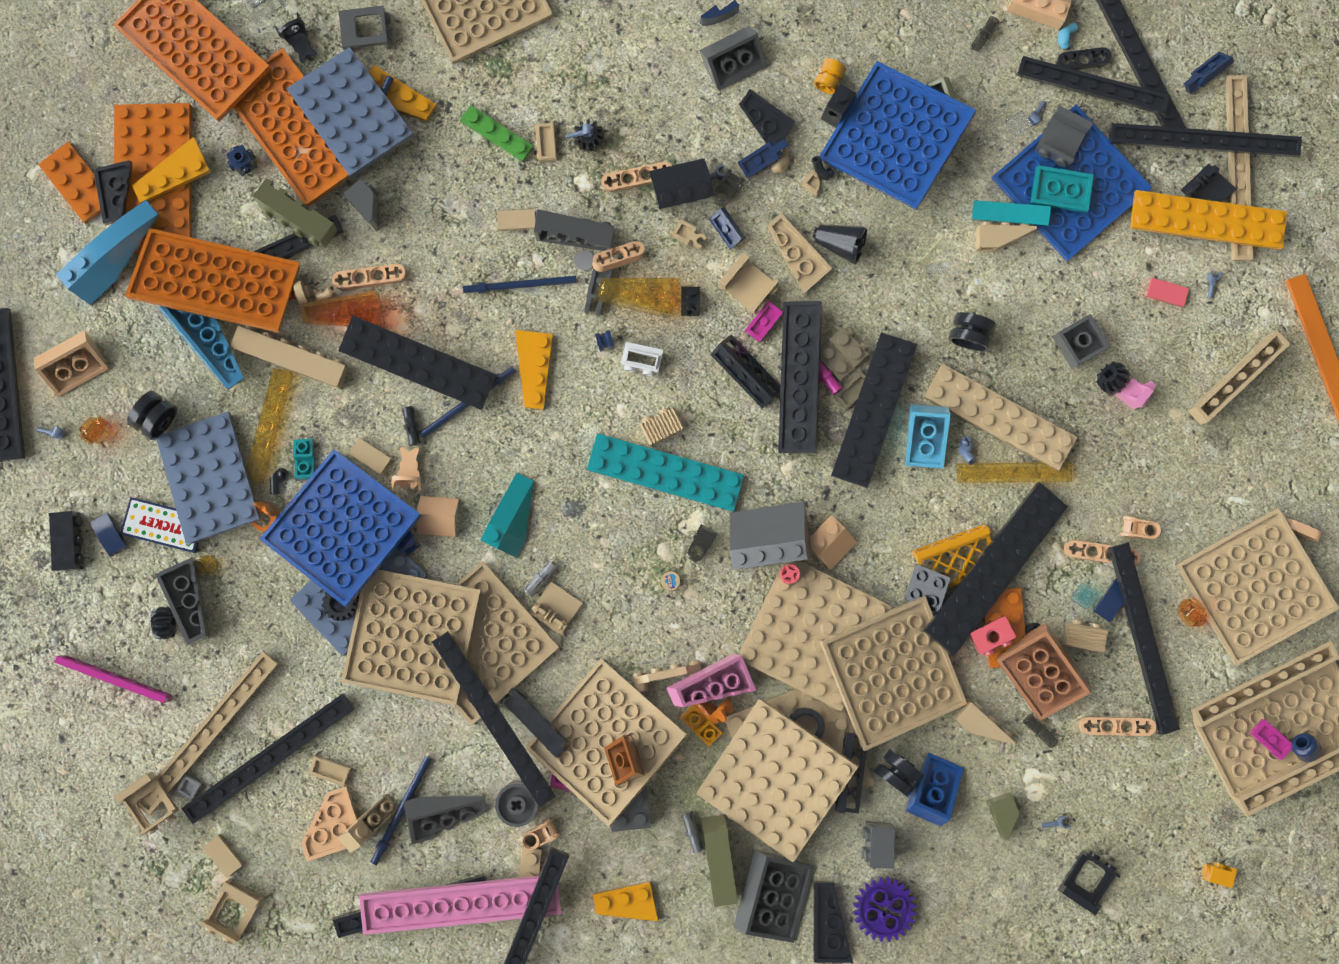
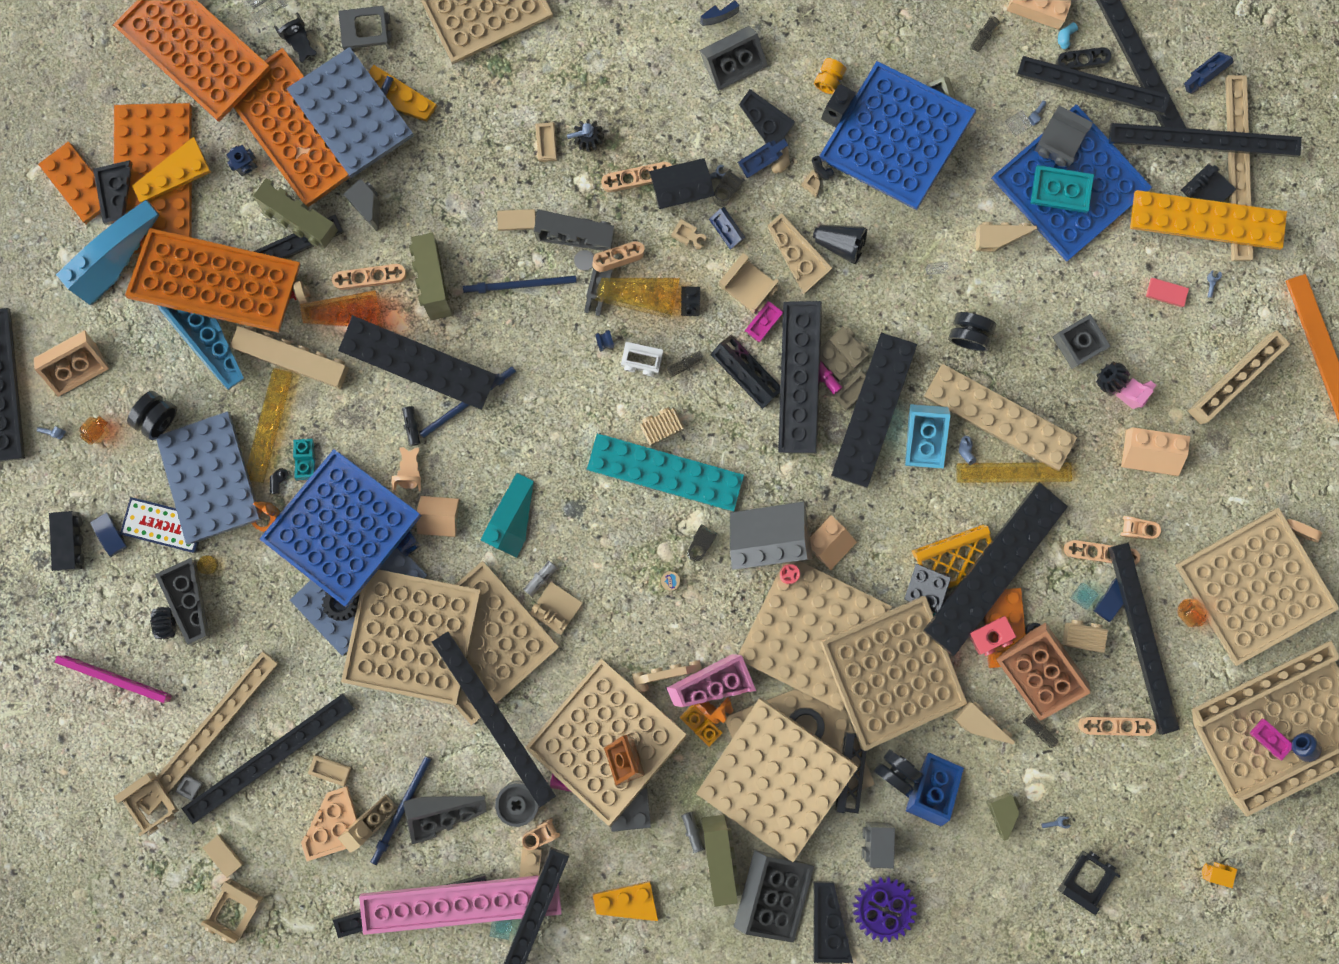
tan arm [312,284,337,302] -> none
tan tile [348,438,392,475] -> none
bright green plate [460,105,533,163] -> none
black fence [503,687,571,759] -> none
light orange wing [515,330,553,410] -> none
teal tile [972,200,1051,226] -> none
none -> olive wedge [409,232,453,321]
none -> clear light blue plate [489,920,512,940]
none -> clear smoke axle [667,350,705,377]
none -> light nougat slope [1121,427,1190,476]

